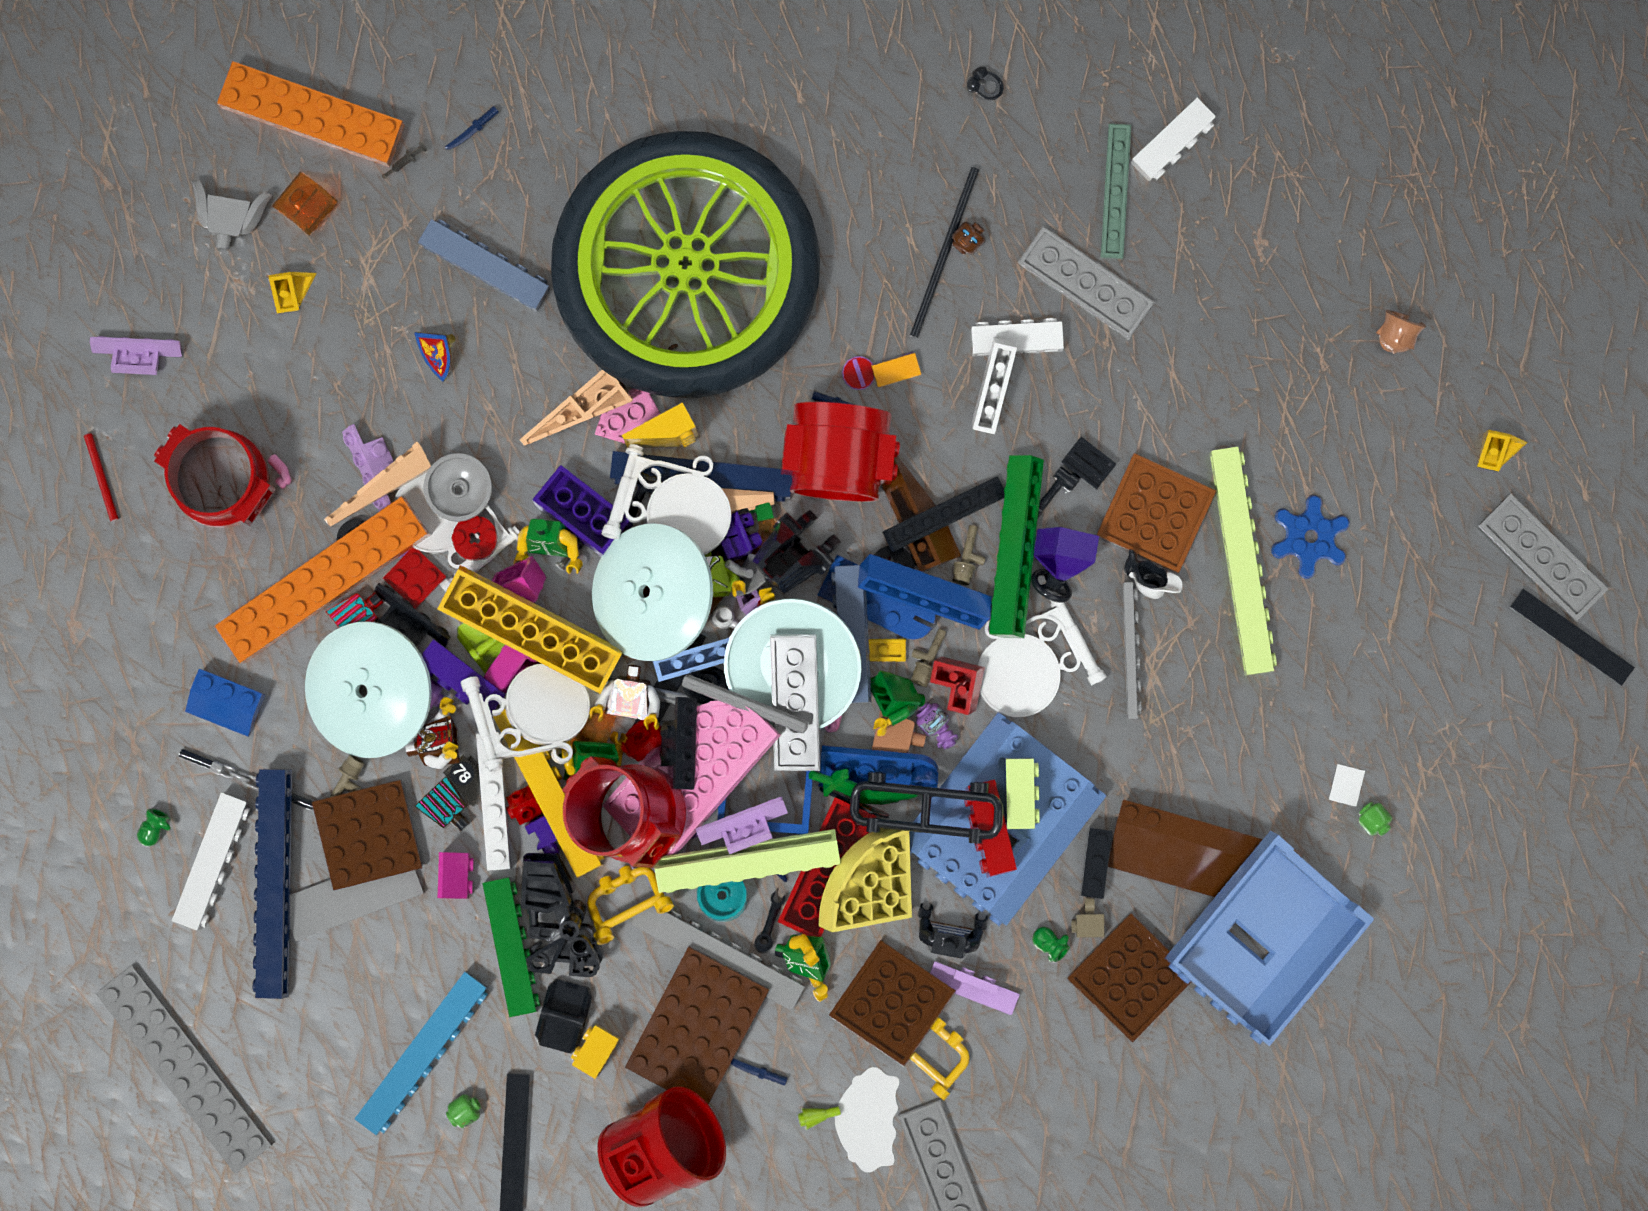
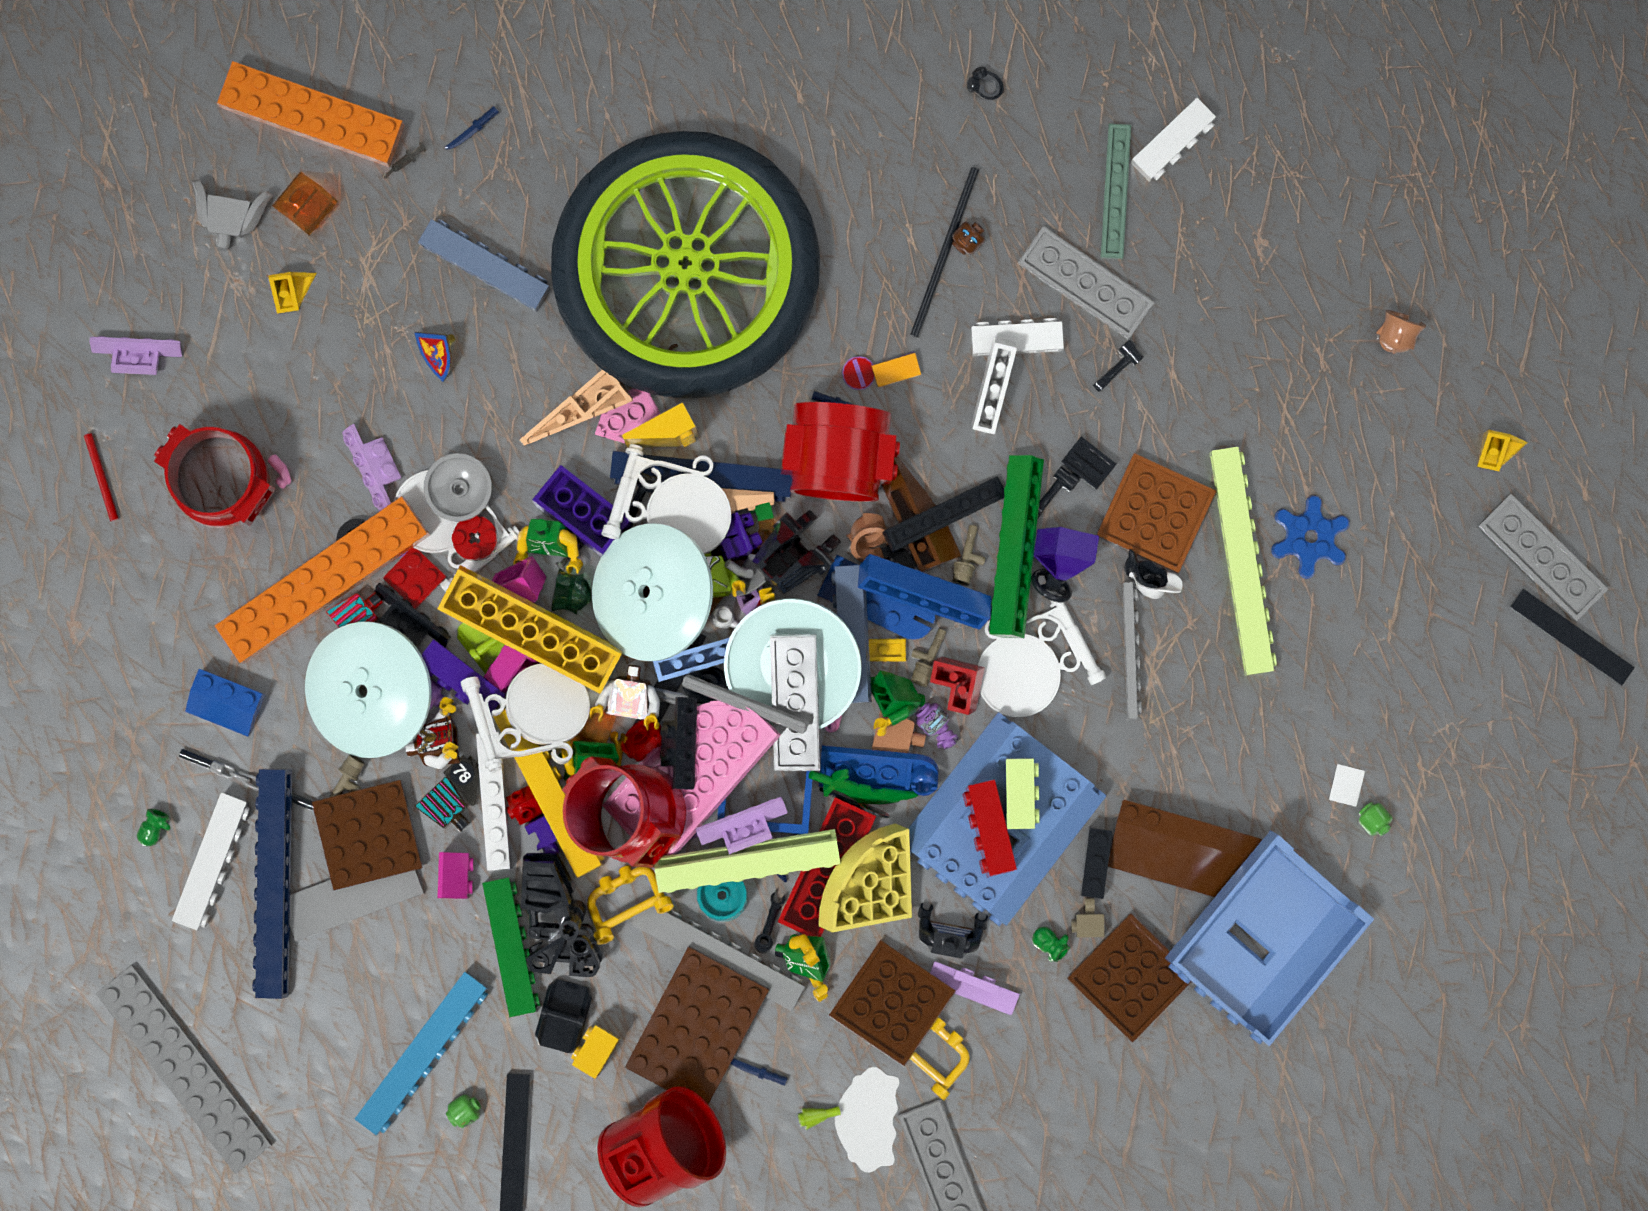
light nougat wedge [324,442,431,527] -> none
black bar [850,772,1003,844] -> none
none -> clear green helmet [551,568,592,615]
none -> nougat helmet [846,513,888,562]
none -> black brick [1093,339,1144,392]

